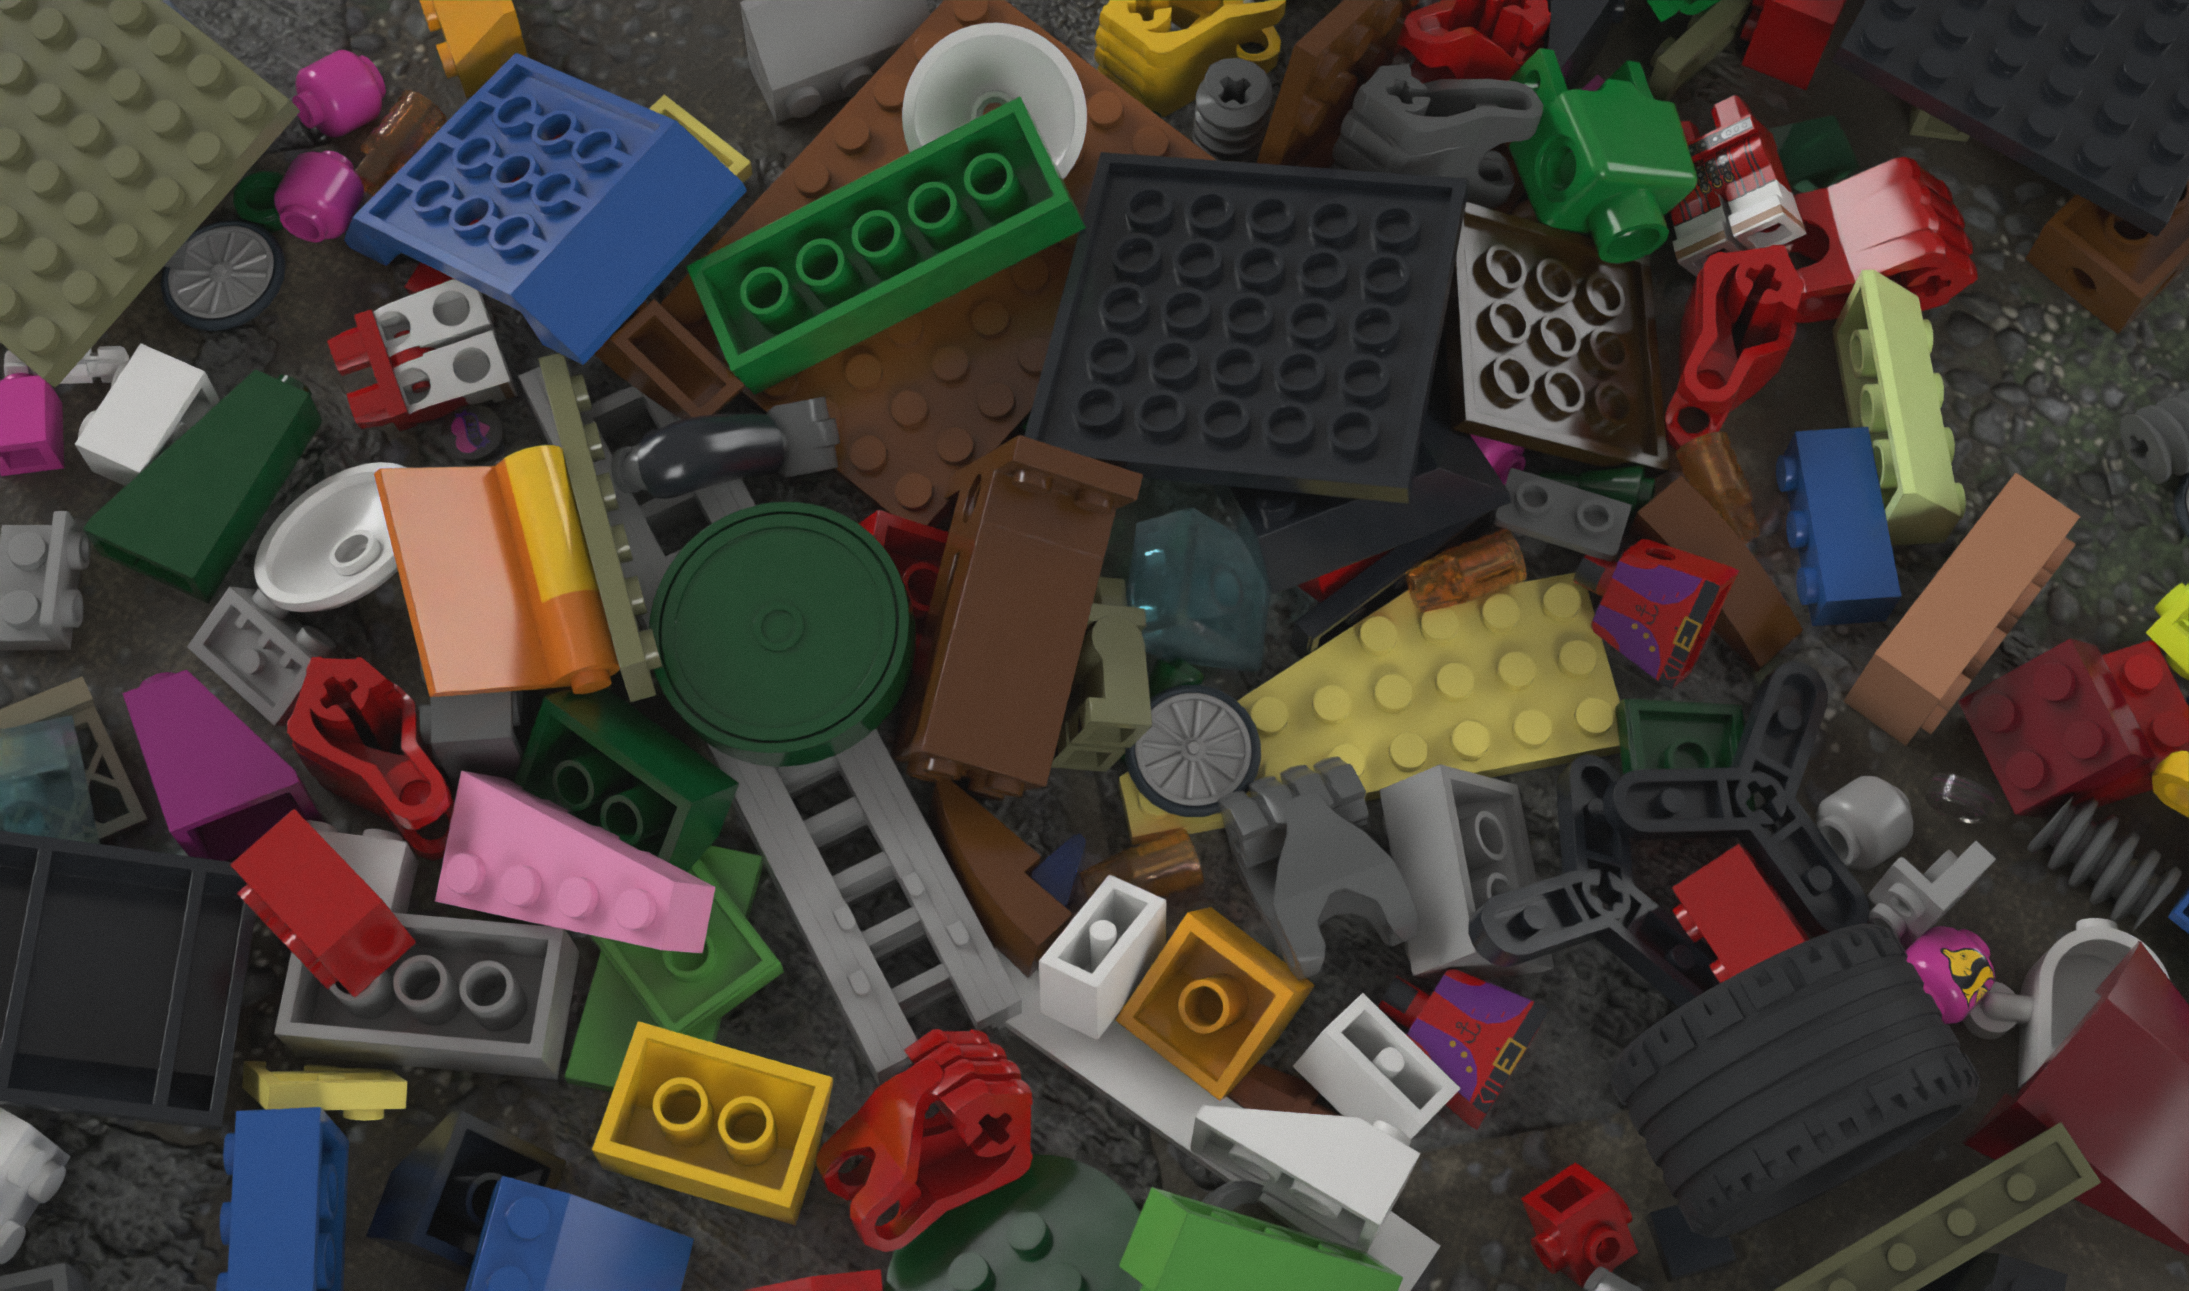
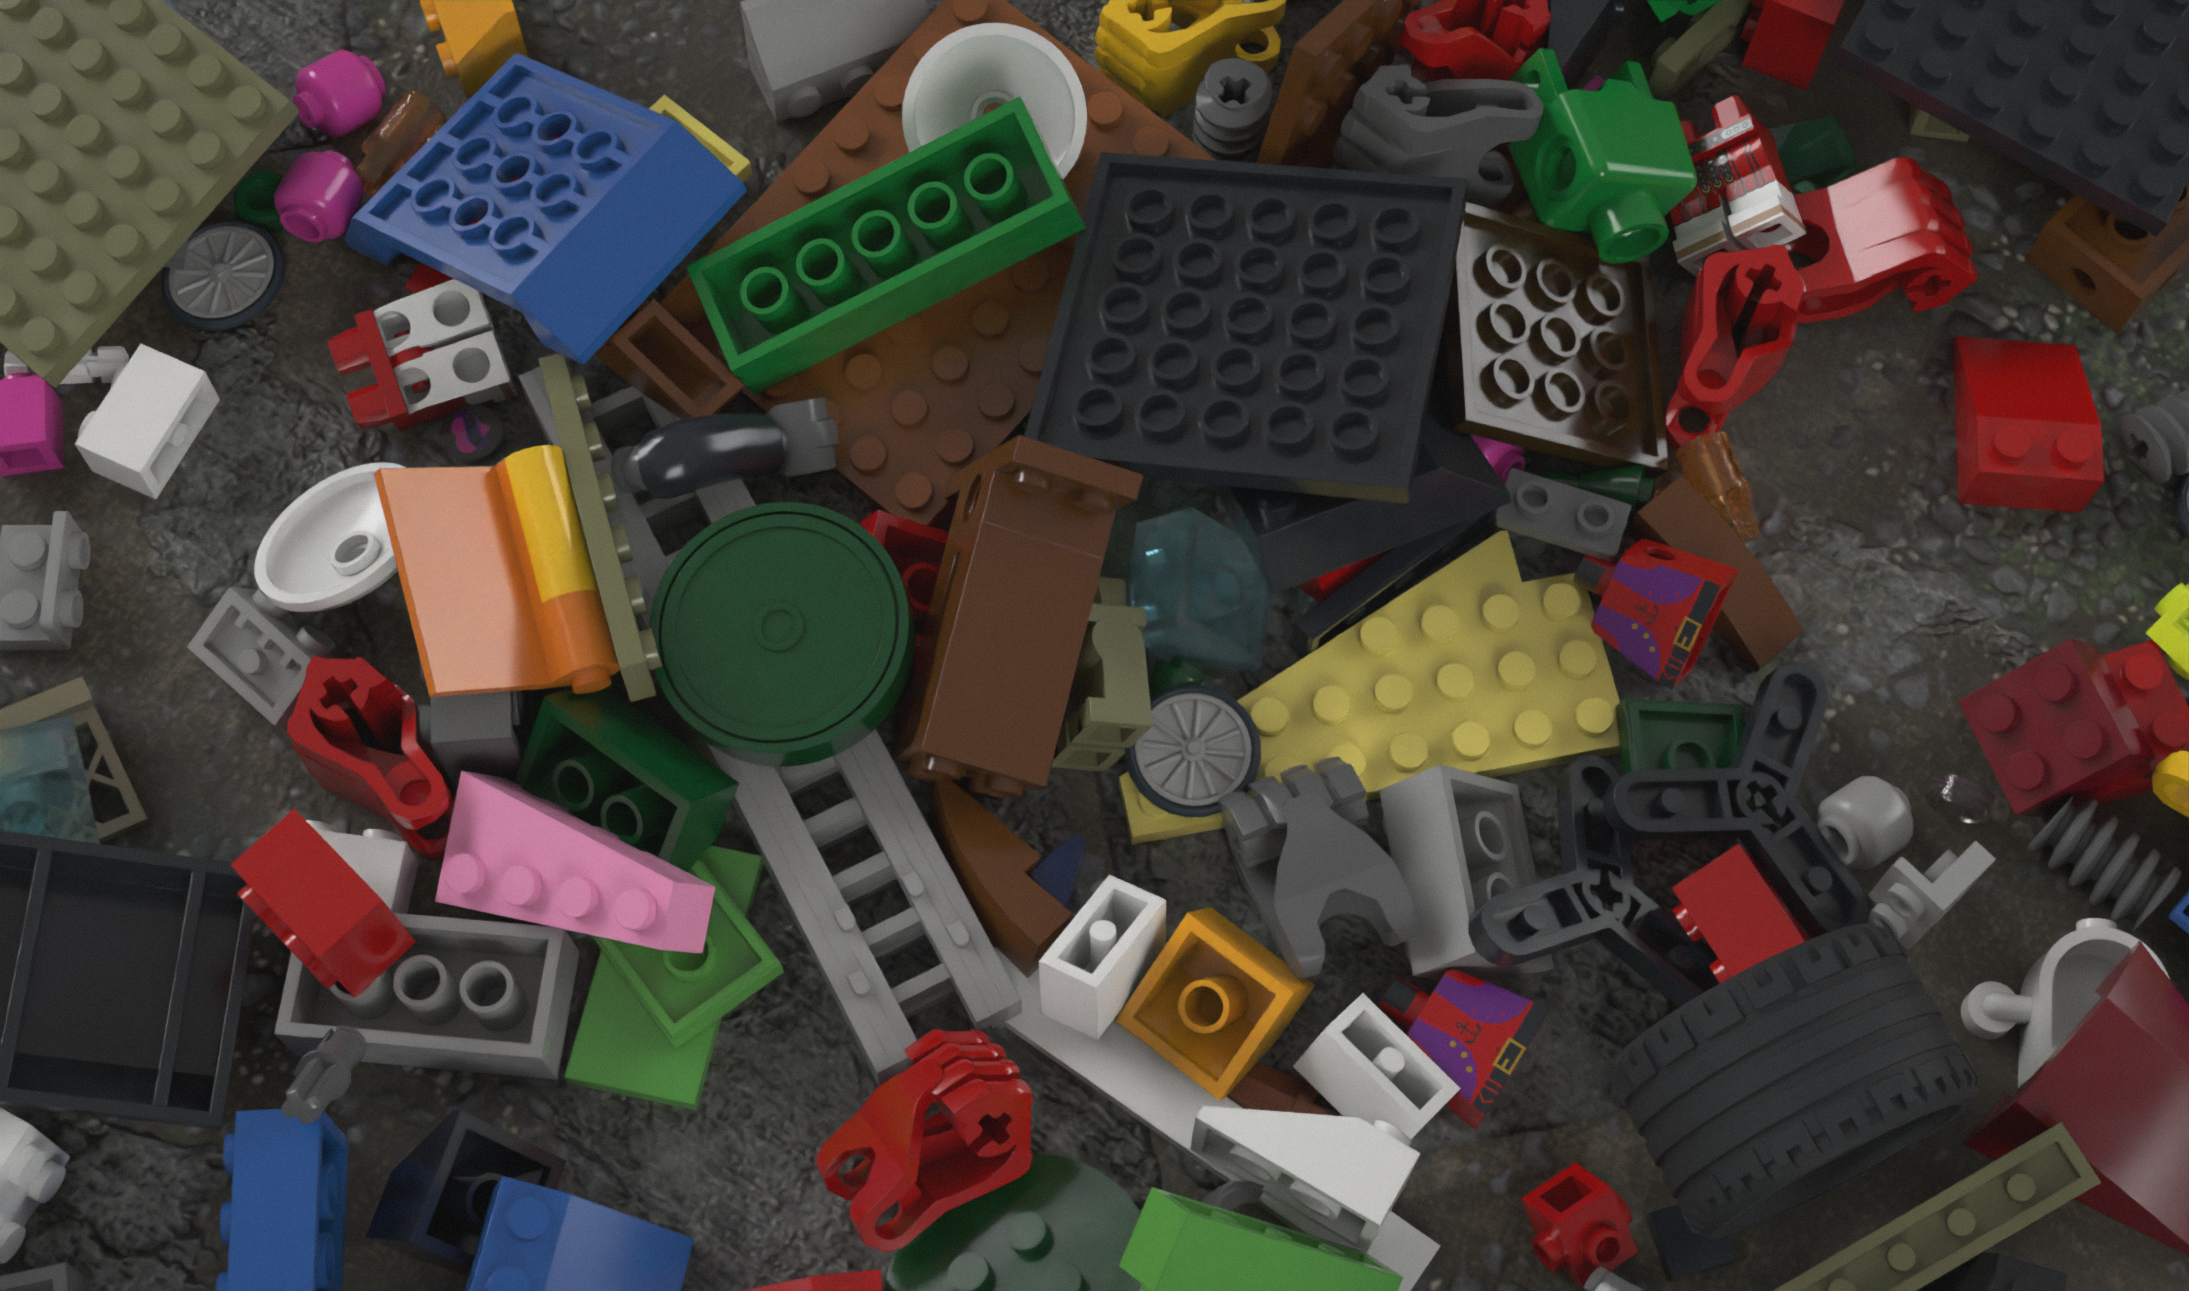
dark green slope [83,369,322,604] -> none
magenta slope [122,669,326,862] -> none
light yellow wing [242,1061,407,1121] -> none
yellow slope [592,1021,833,1226] -> none
clear orange hinge [1080,829,1204,901] -> none
clear orange hinge [1406,528,1526,612] -> none
blue brick [1776,427,1902,626] -> none
yellowish green slope [1832,270,1966,545] -> none
nougat brick [1843,473,2081,746] -> none
dark pink head [1905,926,1995,1024] -> none
none -> dark grey axle [281,1025,366,1125]
none -> red slope [1953,336,2104,513]

